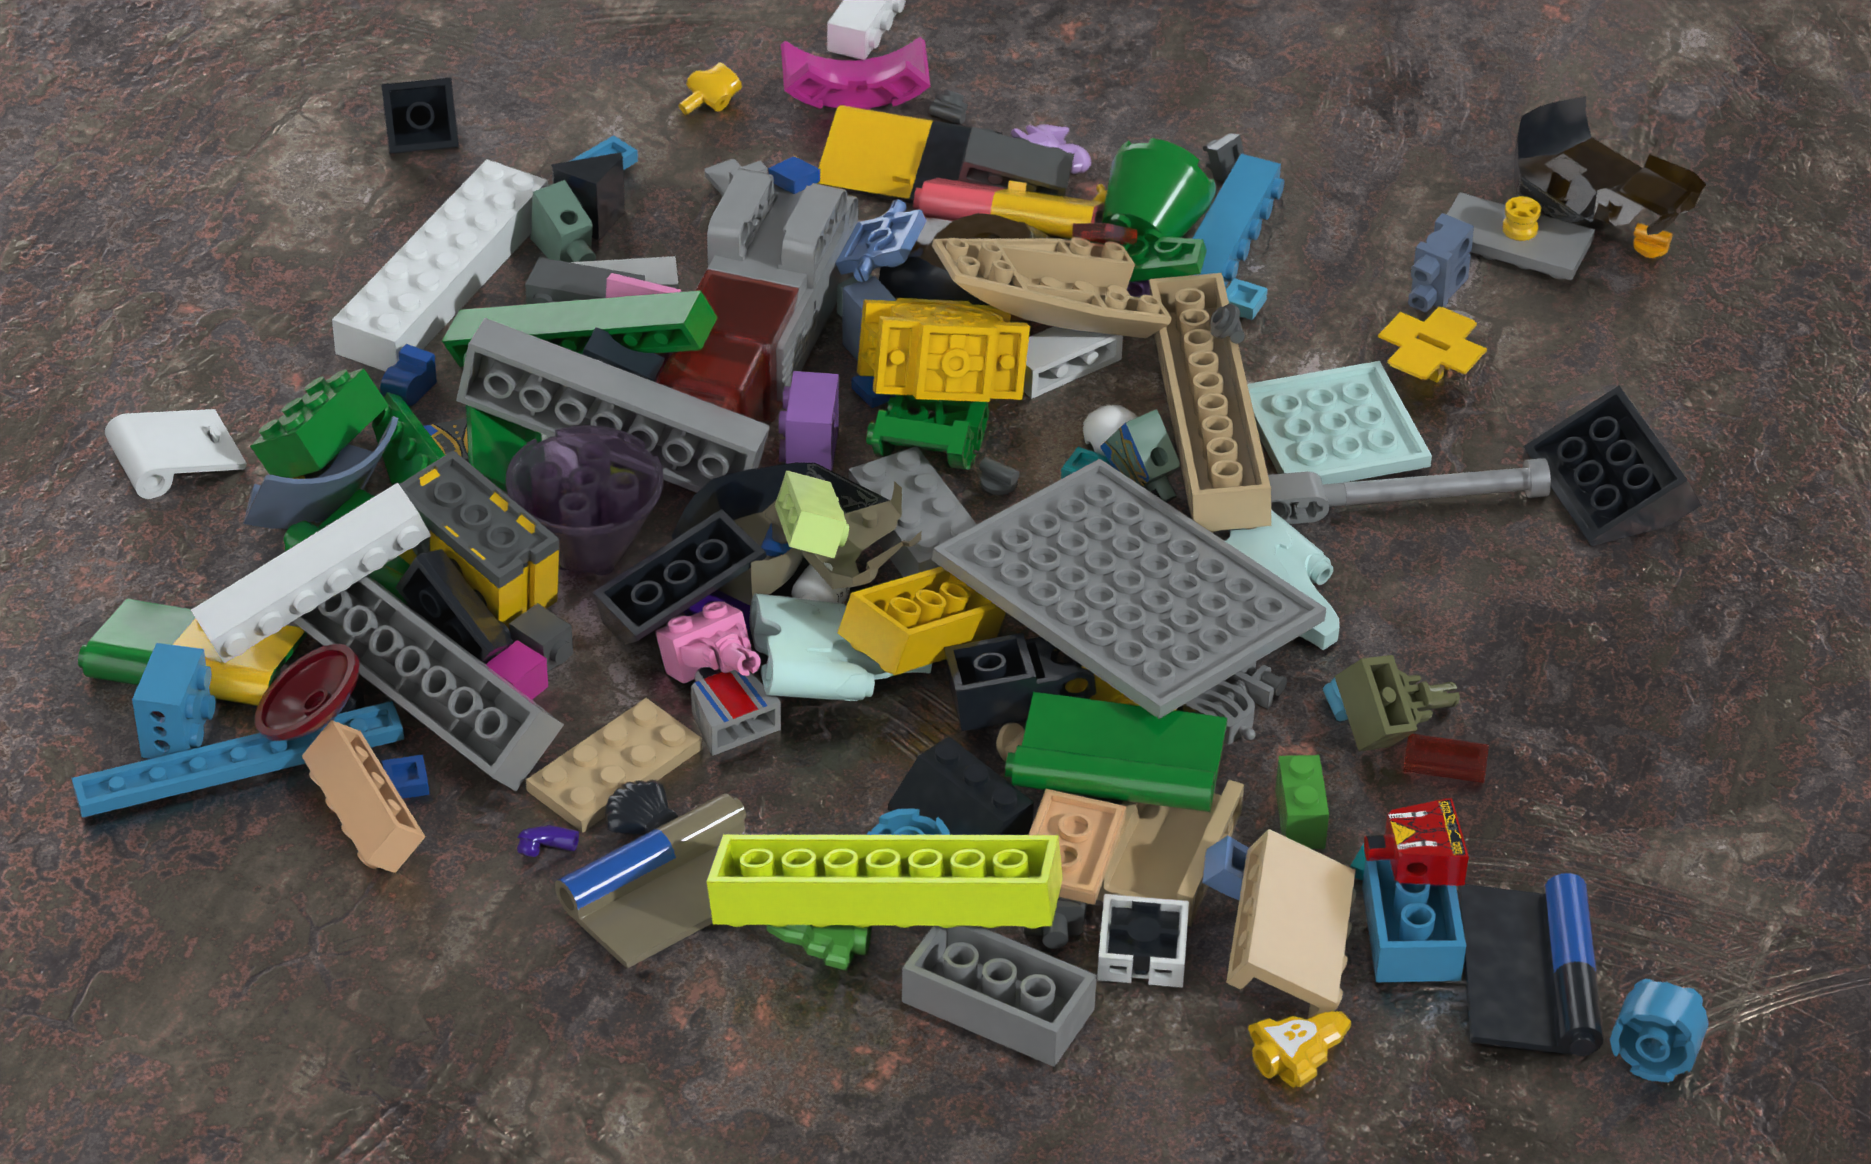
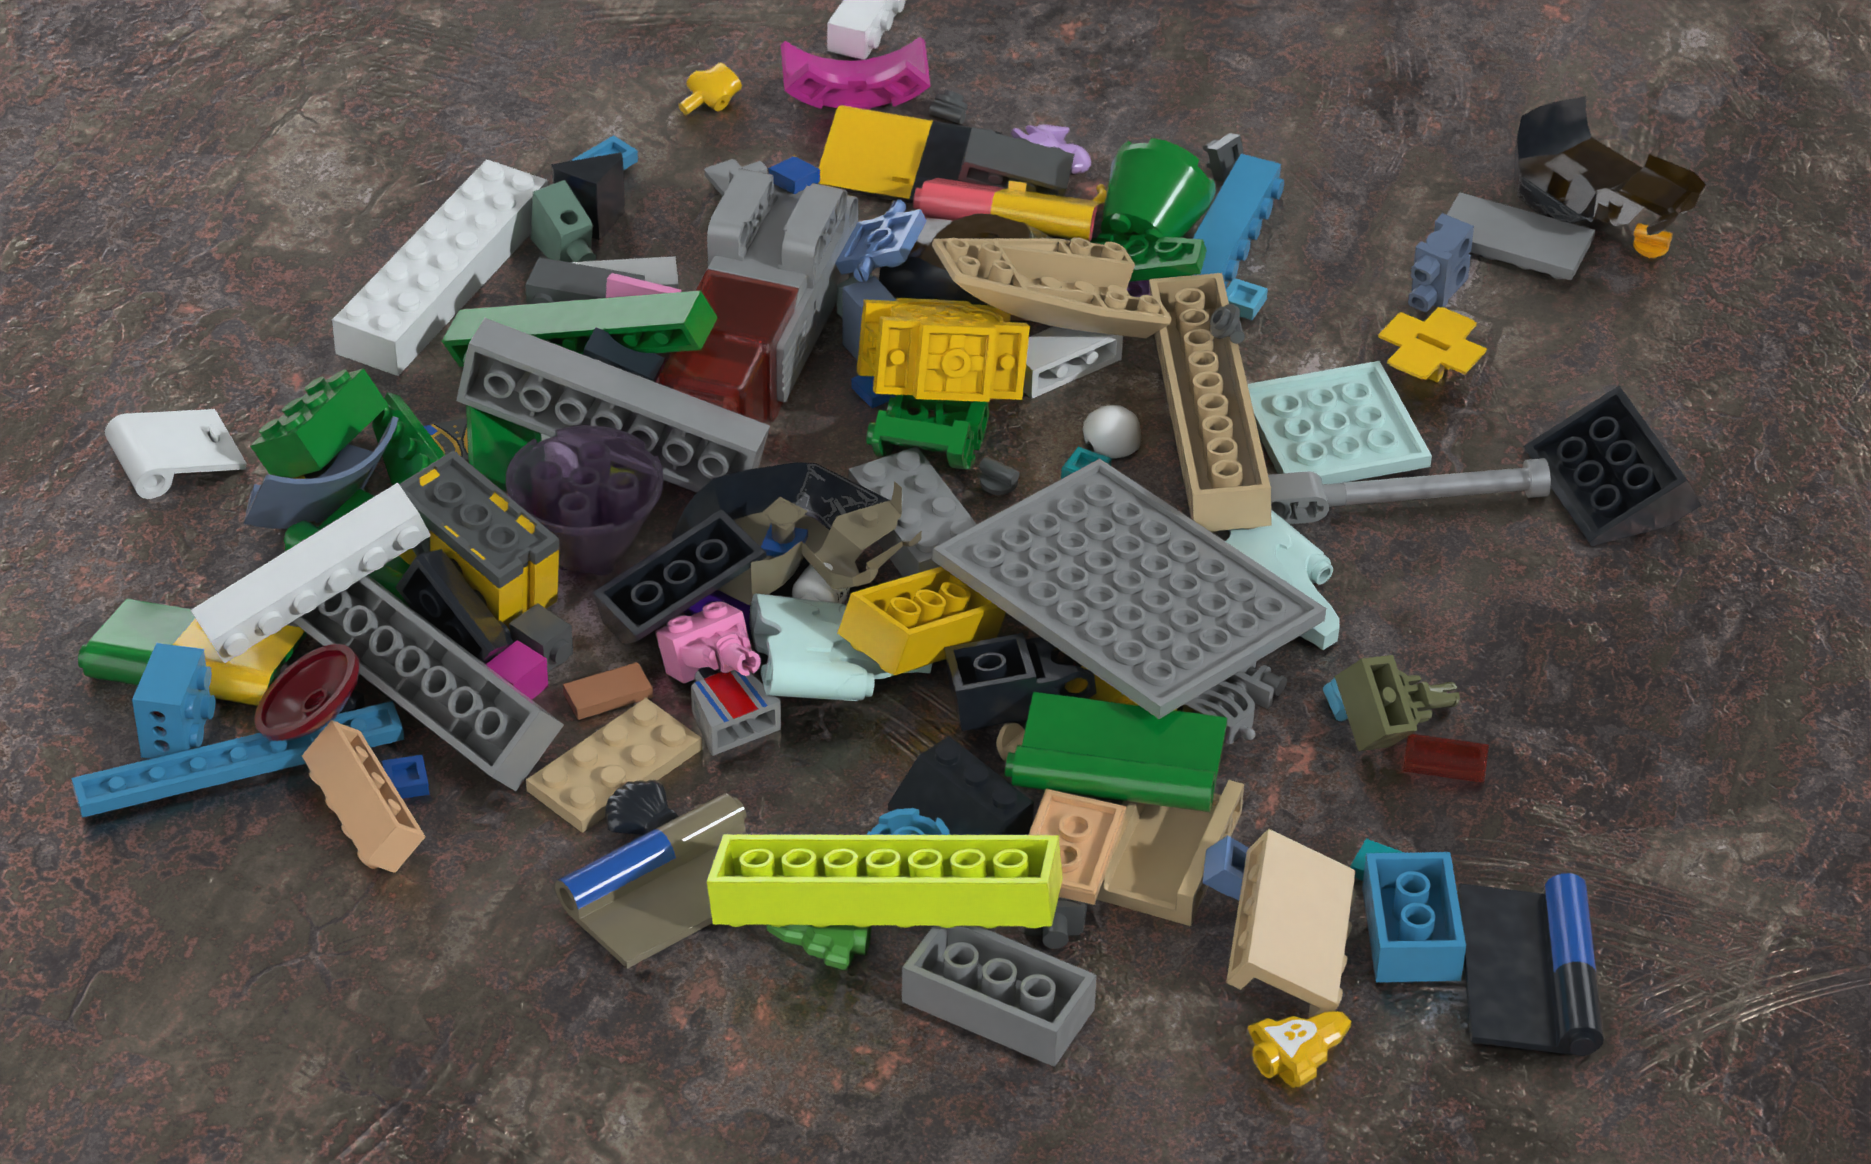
blue leg [380,344,437,406] -> none
black slope [381,78,459,154] -> none
dark purple arm [517,825,579,857] -> none
yellowish green brick [775,470,849,558] -> none
medium lavender brick [779,371,839,471] -> none
clear red tile [1072,223,1137,244] -> none
piece [1097,894,1189,987] -> none
sand green torso [1100,409,1180,503] -> none
bright green brick [1275,755,1329,849] -> none
red torso [1364,798,1469,886] -> none
yellow wheel [1502,196,1541,241] -> none
dark azure brick [1610,979,1709,1082] -> none
none -> nougat tile [563,662,653,720]

